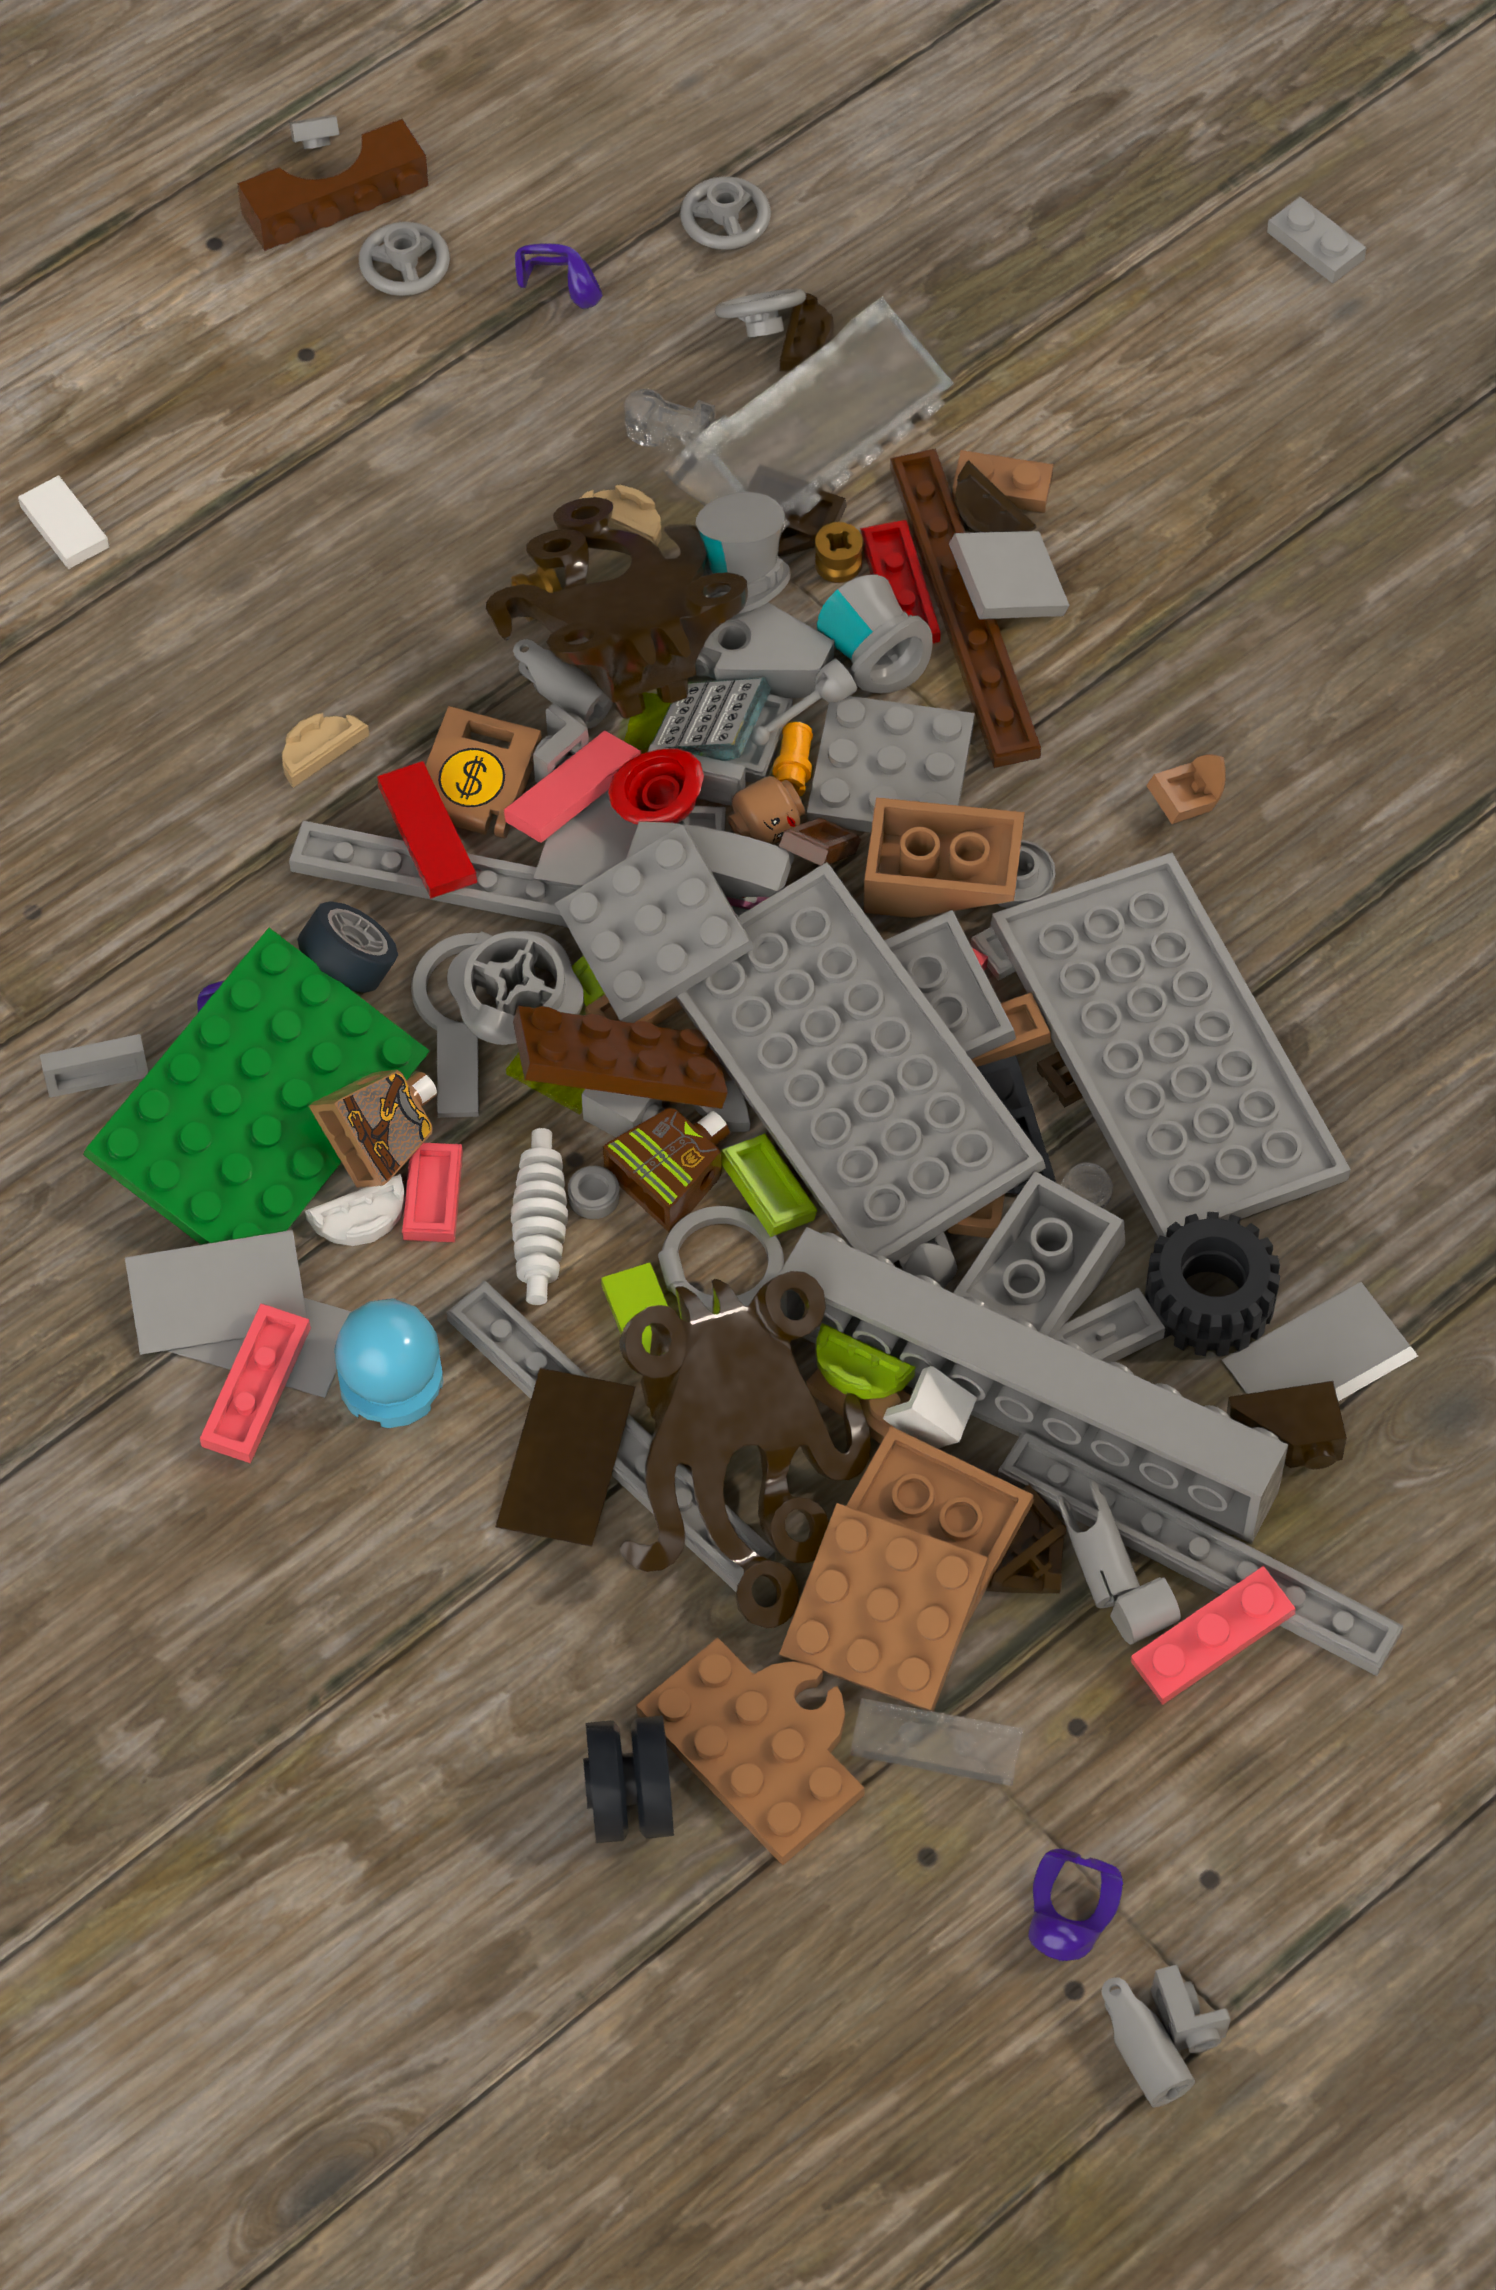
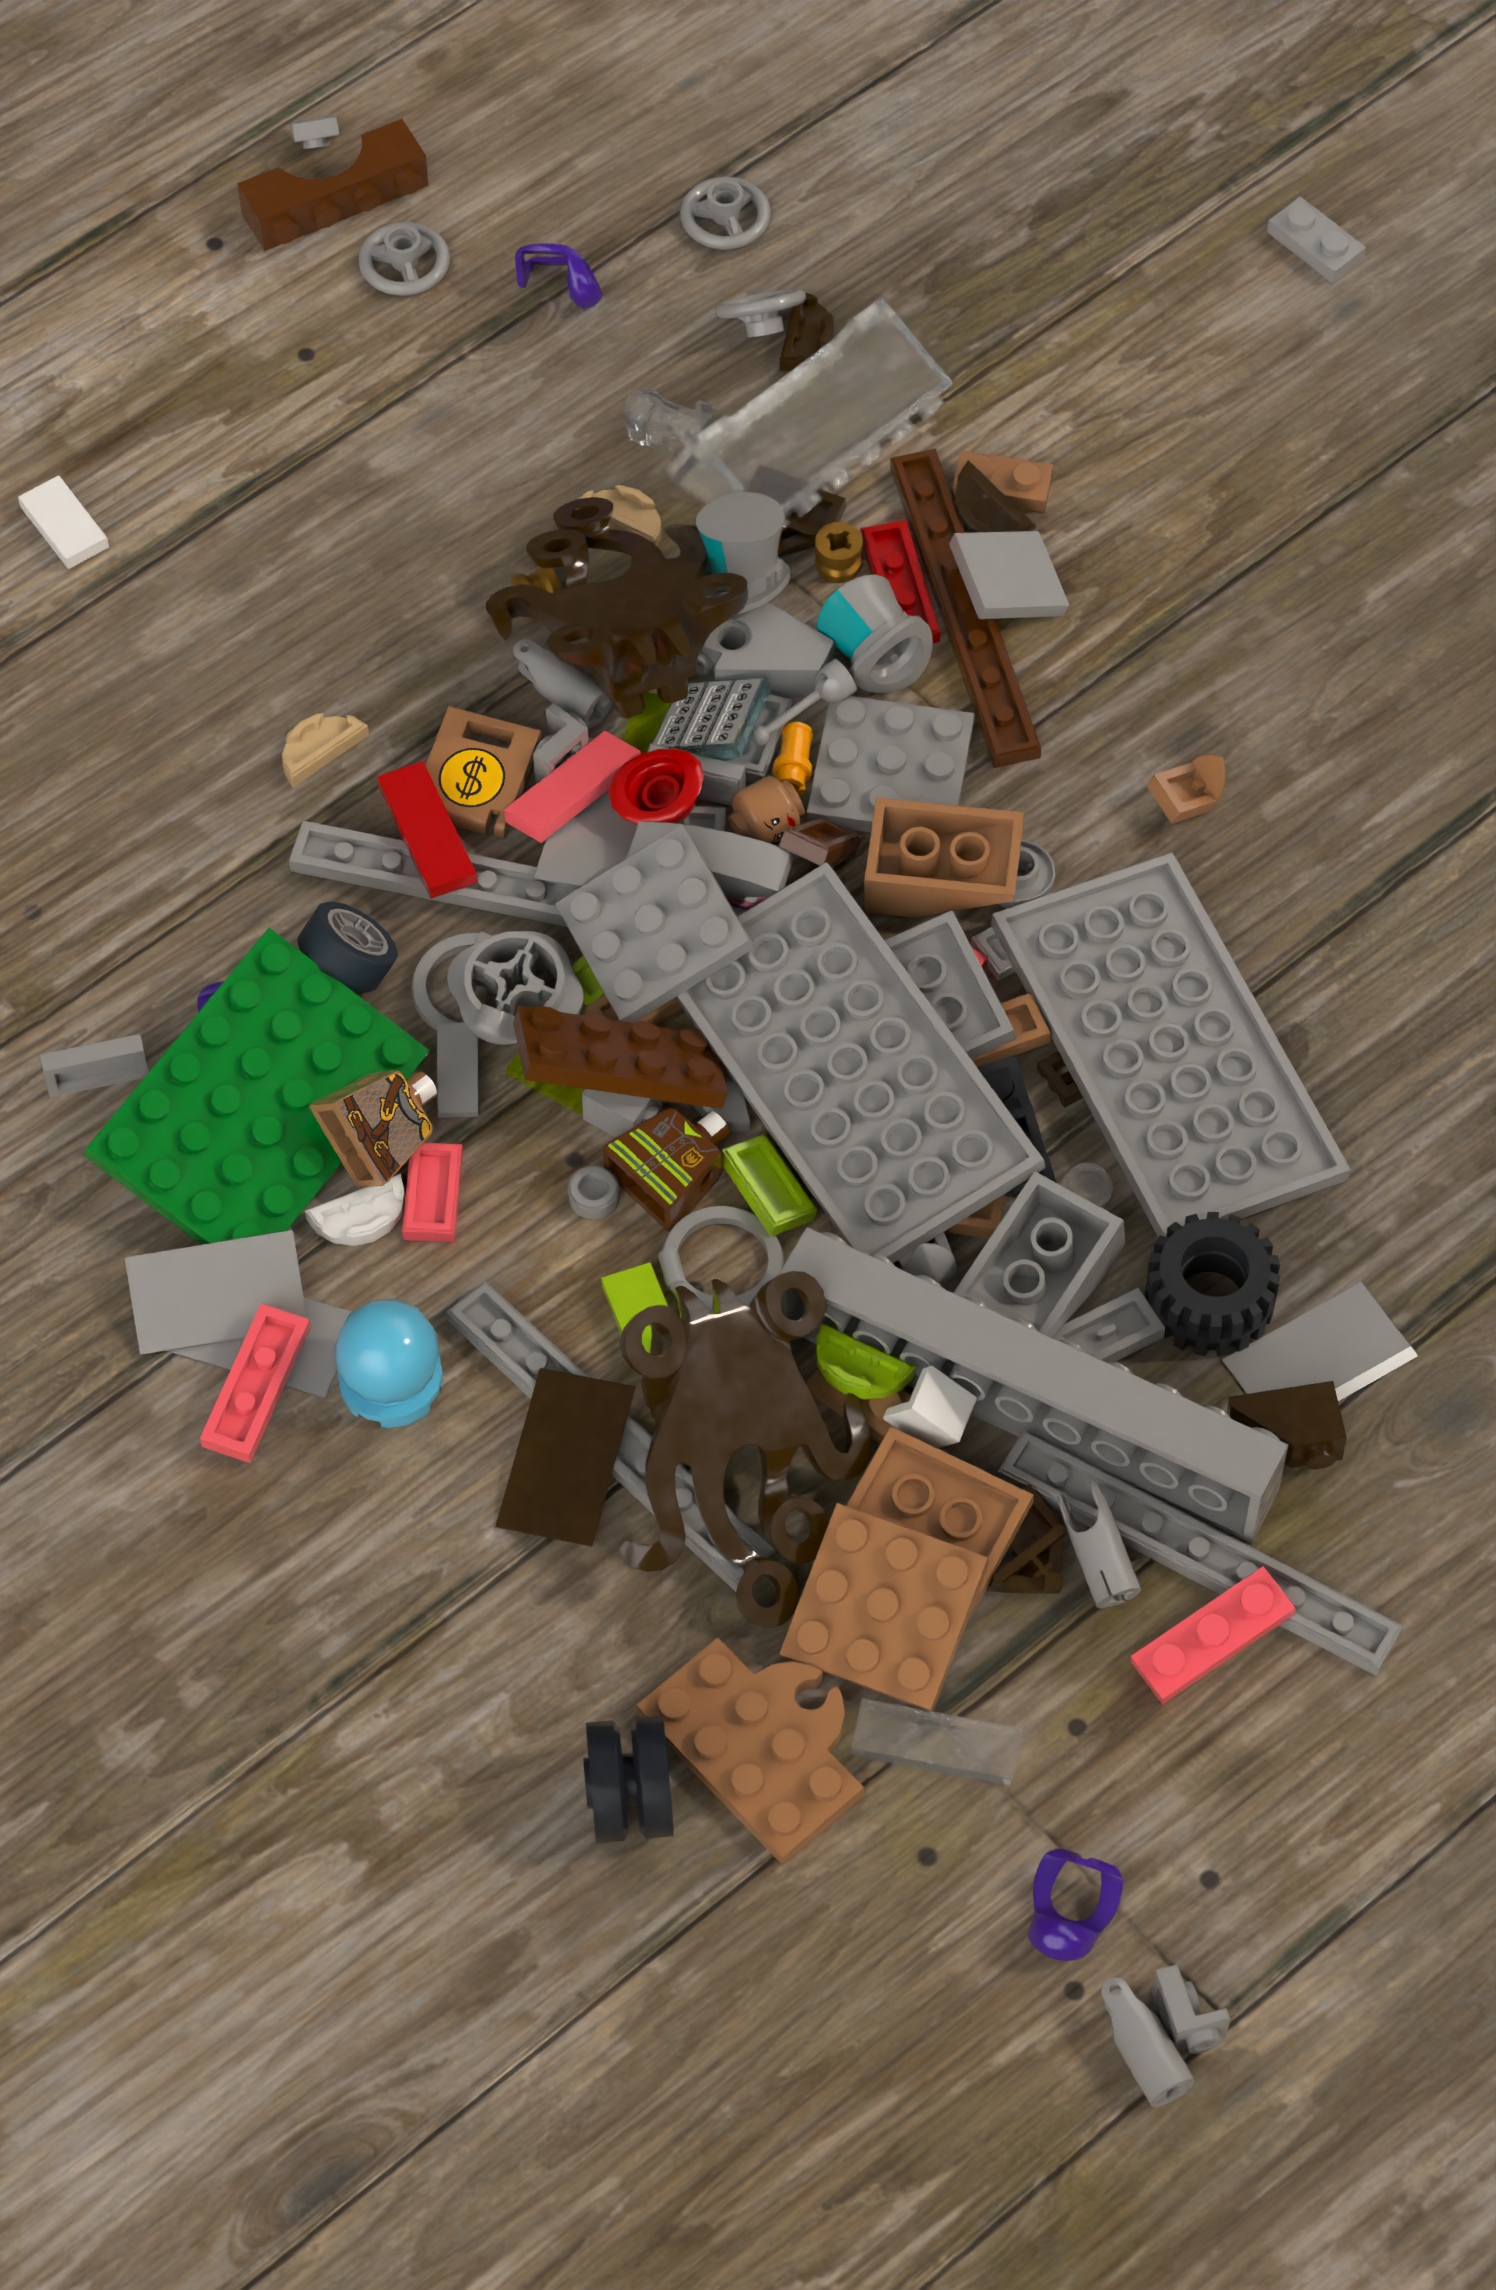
white piece [511,1128,568,1305] -> none
light grey brick [1110,1577,1181,1644] -> none

